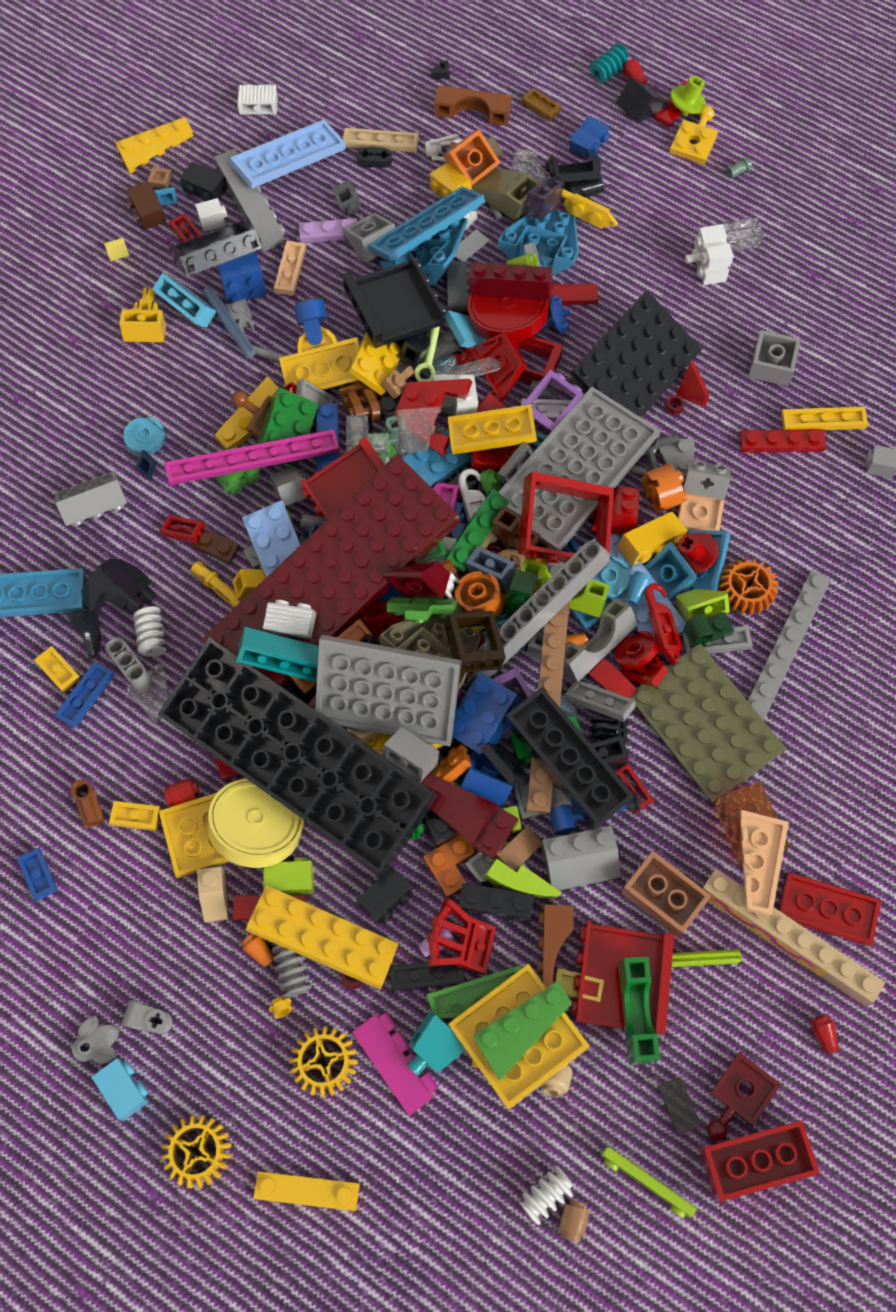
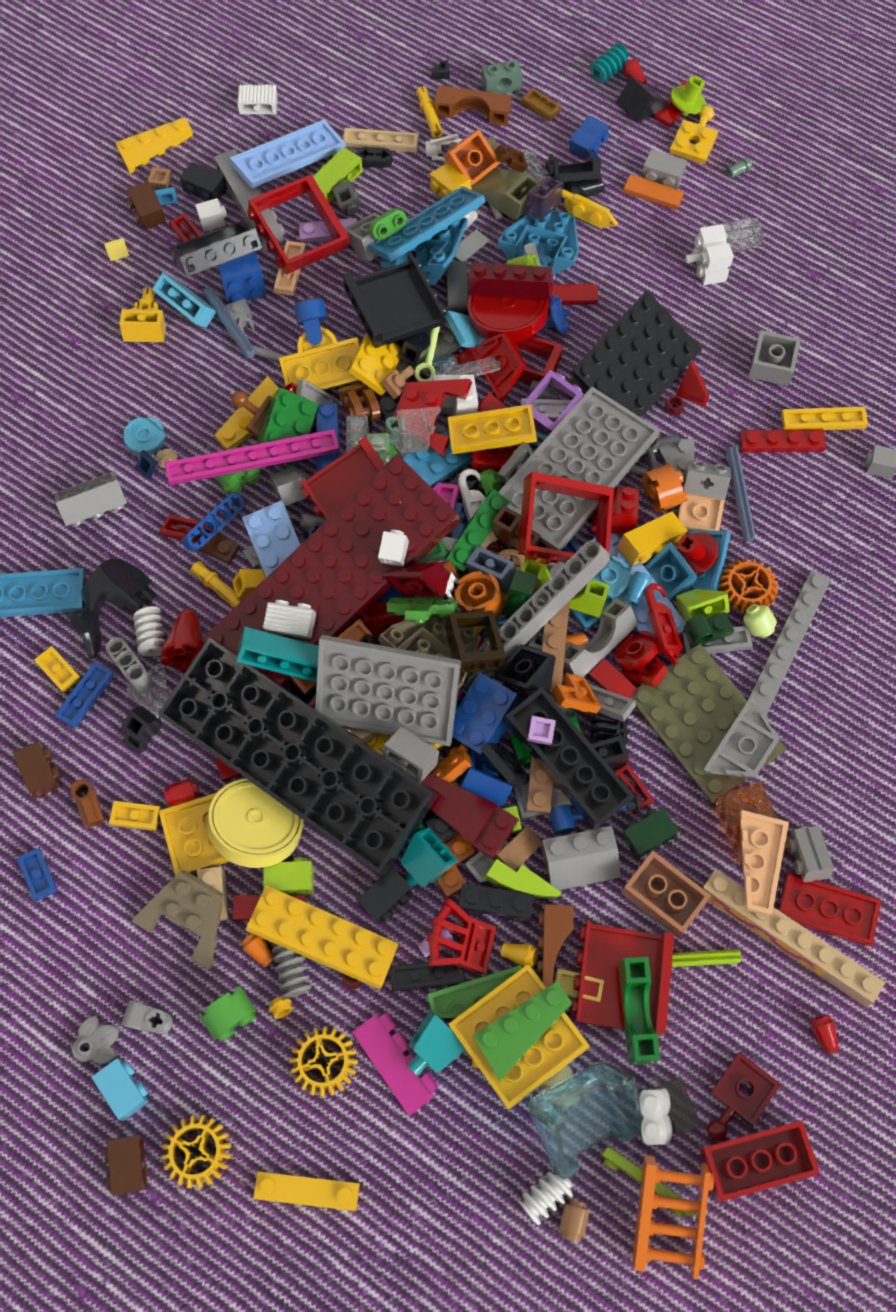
none -> reddish brown brick [13,741,62,799]
none -> reddish brown brick [104,1135,148,1196]
none -> black brick [121,706,162,754]
none -> dark tan wing [132,870,224,970]
none -> tan plate [156,449,178,468]
none -> red cone [161,610,204,674]
none -> blue beam [183,493,245,552]
none -> bright green brick [198,986,257,1042]
none -> red window [247,174,350,275]
none -> lime brick [313,147,363,204]
none -> bright green plate [369,208,406,240]
none -> white brick [378,530,409,567]
none -> teal torso [401,828,458,887]
none -> yellow pin [416,86,443,138]
none -> sand green brick [481,59,522,94]
none -> black slope [493,644,556,691]
none -> reddish brown plate [494,145,527,172]
none -> yellow cone [501,942,538,968]
none -> lavender plate [527,716,556,745]
none -> clear light blue windscreen [528,1062,642,1180]
none -> orange plate [552,673,601,714]
none -> dark green brick [621,808,679,860]
none -> orange tile [623,174,684,210]
none -> orange fence [632,1155,714,1279]
none -> white brick [639,1088,672,1145]
none -> light grey brick [642,149,688,189]
none -> light grey wing [703,697,780,779]
none -> sand blue axle [726,446,756,542]
none -> yellowish green head [743,604,777,638]
none -> light grey brick [787,826,834,882]

